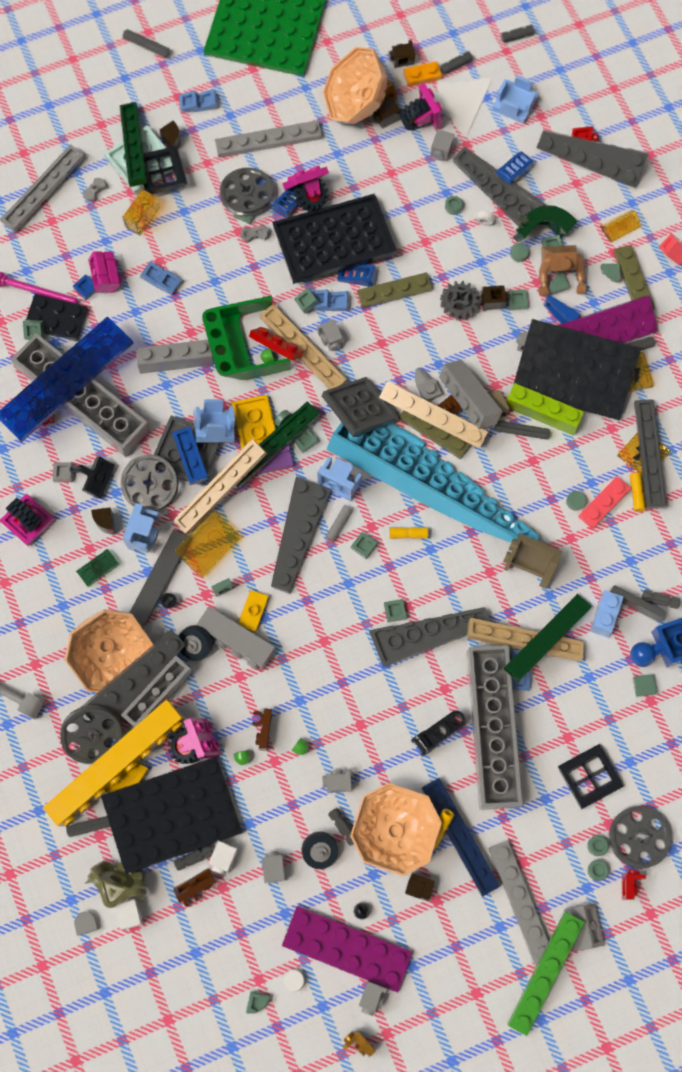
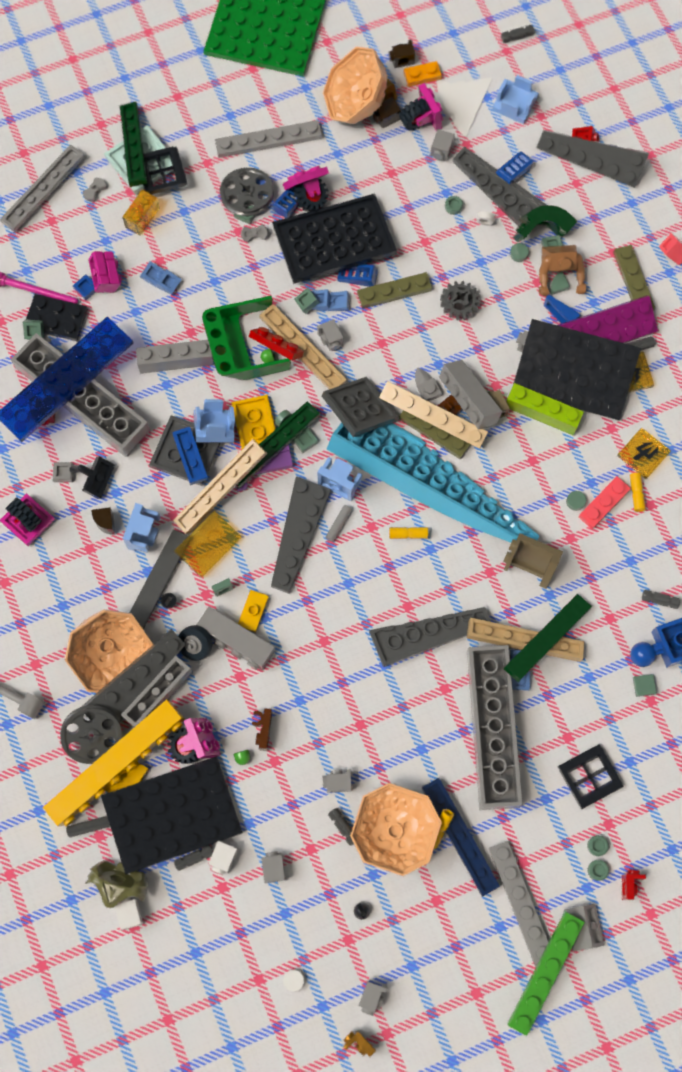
light grey tile [74,912,98,936] -> none
clear green plate [76,549,119,587] -> none
wedge [121,454,179,511] -> none
dark grey axle [122,29,170,58] -> none
dark brown brick [159,120,181,149] -> none
reddish brown plate [173,868,216,907] -> none
medium blue slope [179,89,218,112] -> none
sand green tile [246,992,271,1014] -> none
magenta plate [282,906,412,993] -> none
bright green hinge [291,738,308,755] -> none
black wheel [301,831,338,869] -> none
sand green tile [351,532,377,559] -> none
sand green tile [384,599,407,623] -> none
dark brown panel [405,873,435,902] -> none
black piece [411,711,465,757] -> none
dark grey axle [441,51,473,74] -> none
dark brown brick [481,285,509,311] -> none
dark grey axle [494,420,550,440] -> none
sand green tile [508,290,528,310] -> none
light blue brick [589,590,623,638] -> none
clear yellow slope [600,210,641,242] -> none
sand green tile [600,263,621,283] -> none
dark grey tile [609,585,667,623] -> none
dark grey wedge [609,806,671,869] -> none
dark grey tile [634,399,666,509] -> none

